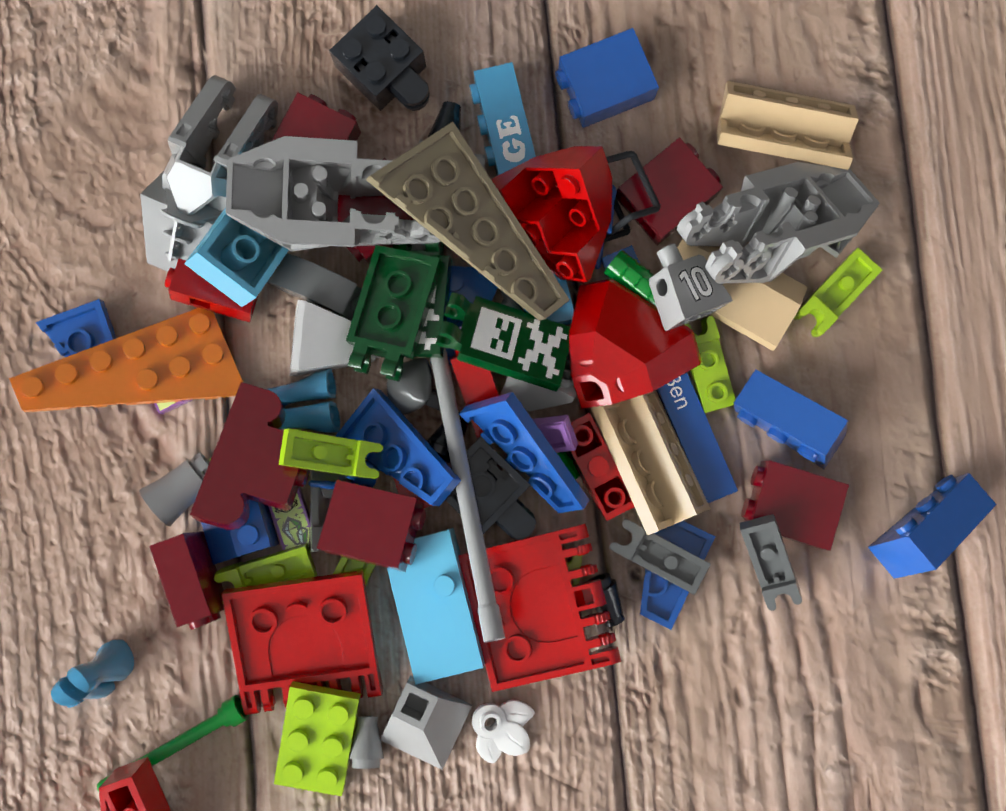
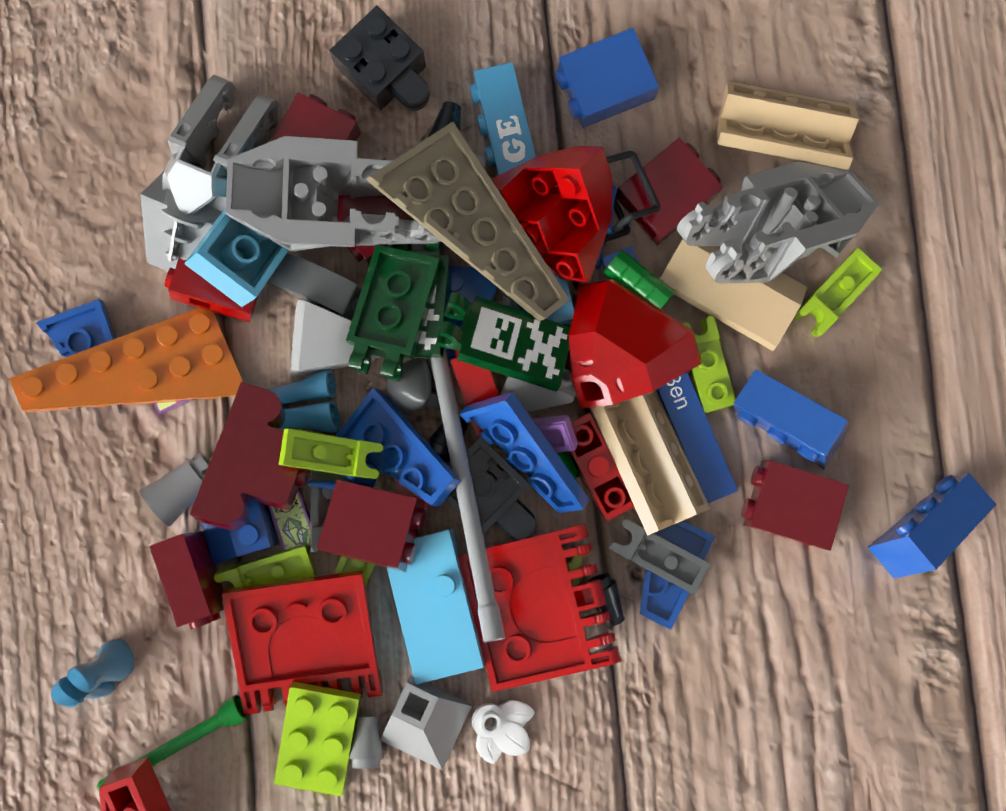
light grey torso [649,243,733,332] -> none
dark grey plate [739,514,802,611] -> none

